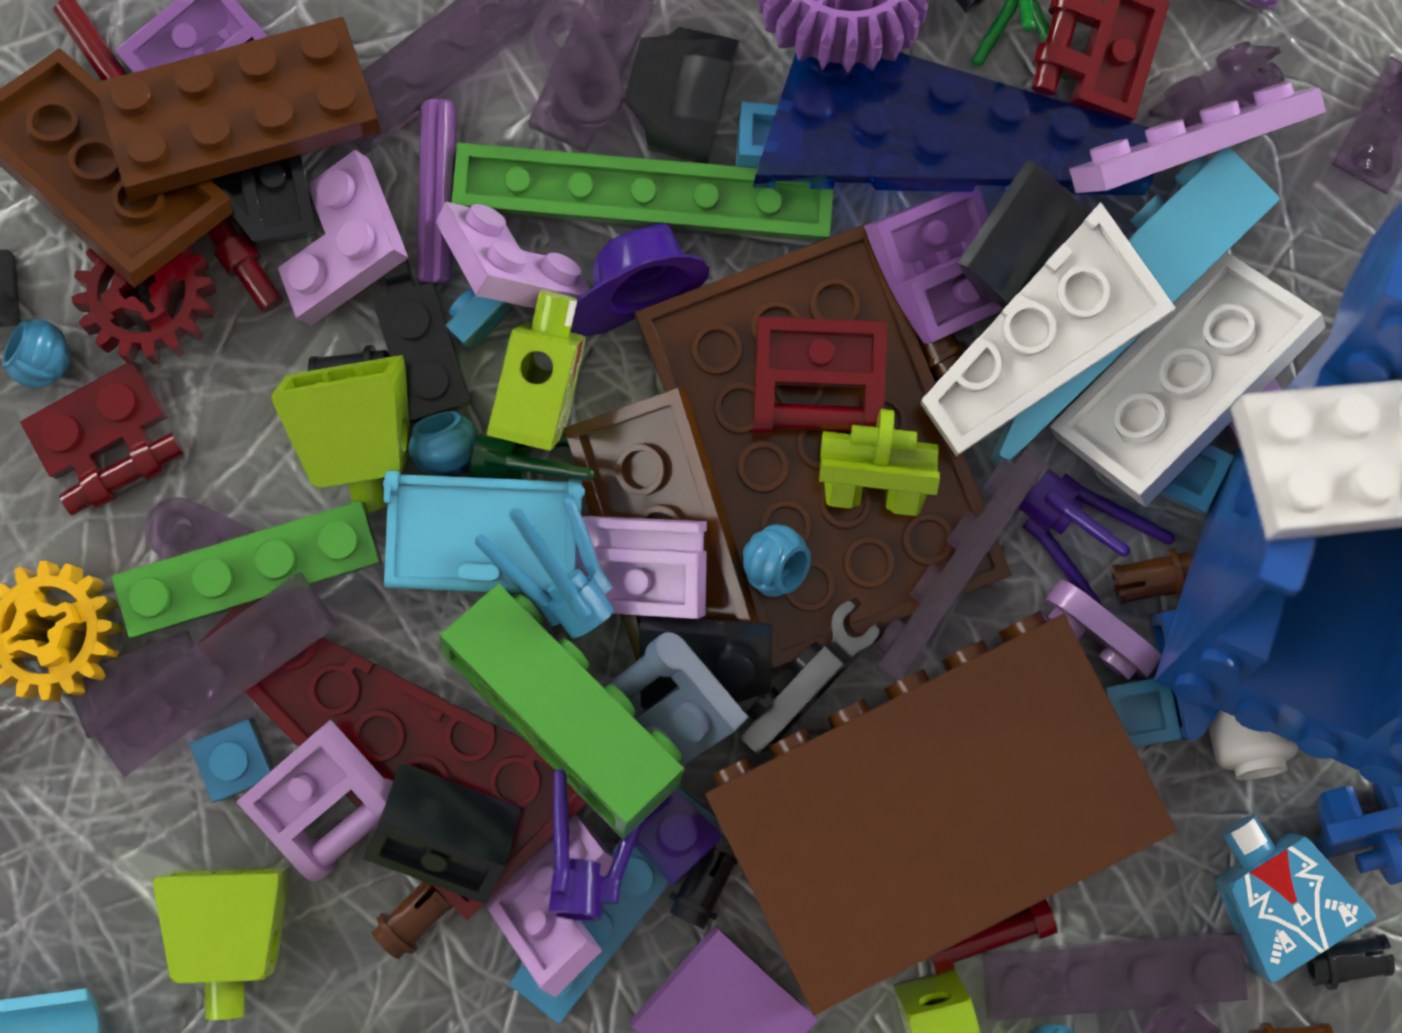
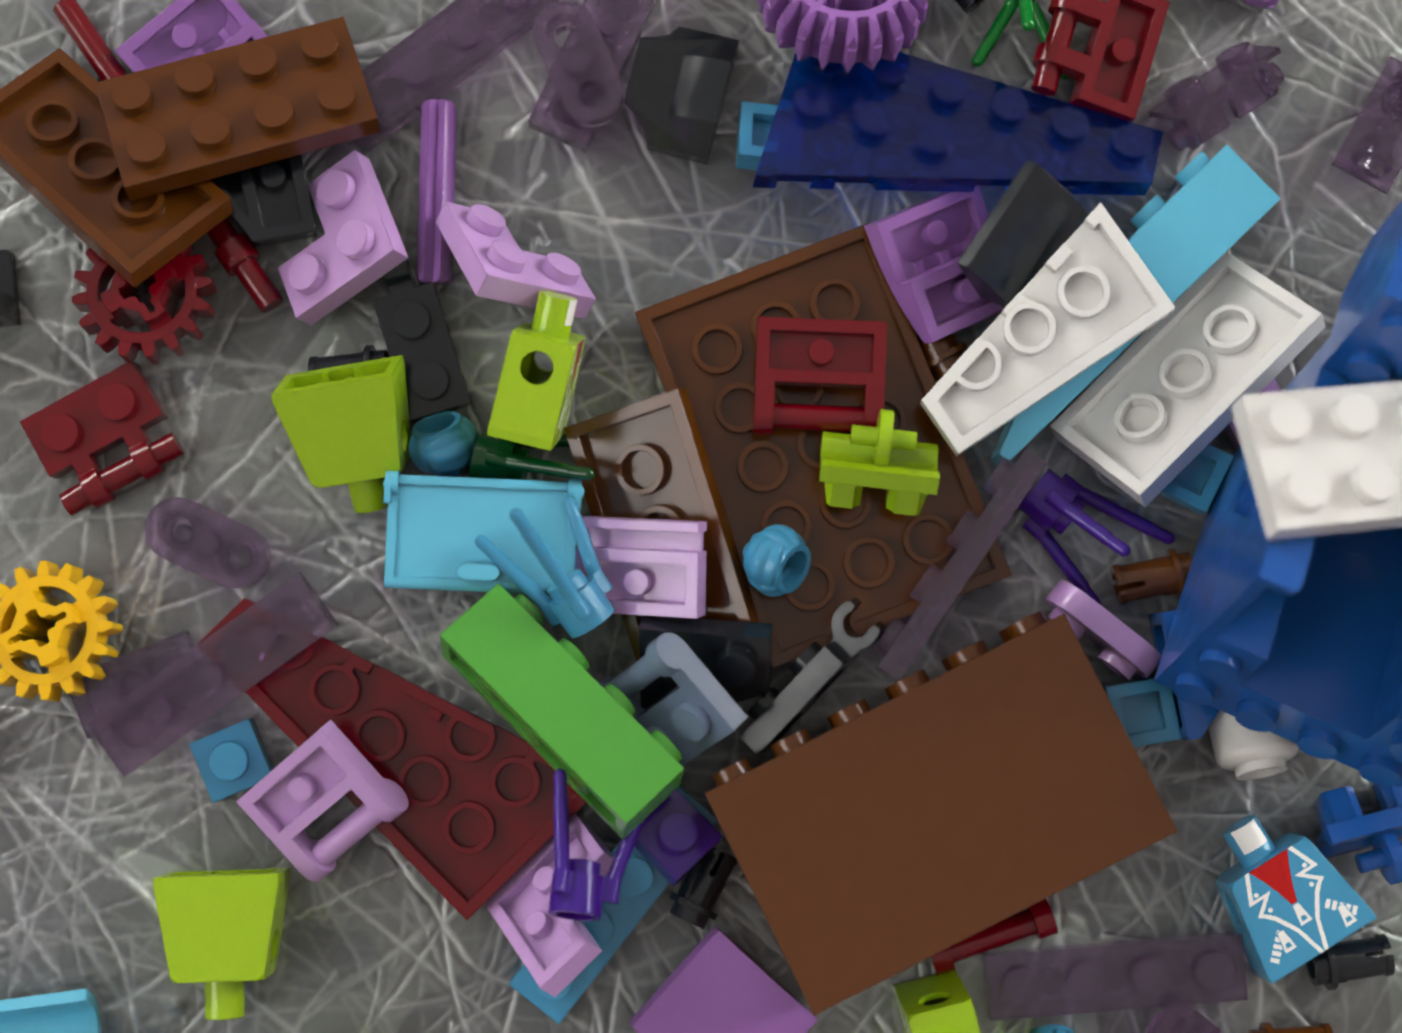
dark azure piece [2,319,71,389] -> none
bright green plate [111,500,383,639] -> none
black panel [363,764,522,904] -> none
reddish brown pin [372,881,453,959] -> none
dark azure plate [445,287,514,353] -> none
bright green plate [452,143,835,241] -> none
dark purple piece [570,223,709,337] -> none
lavender plate [1069,81,1326,194] -> none

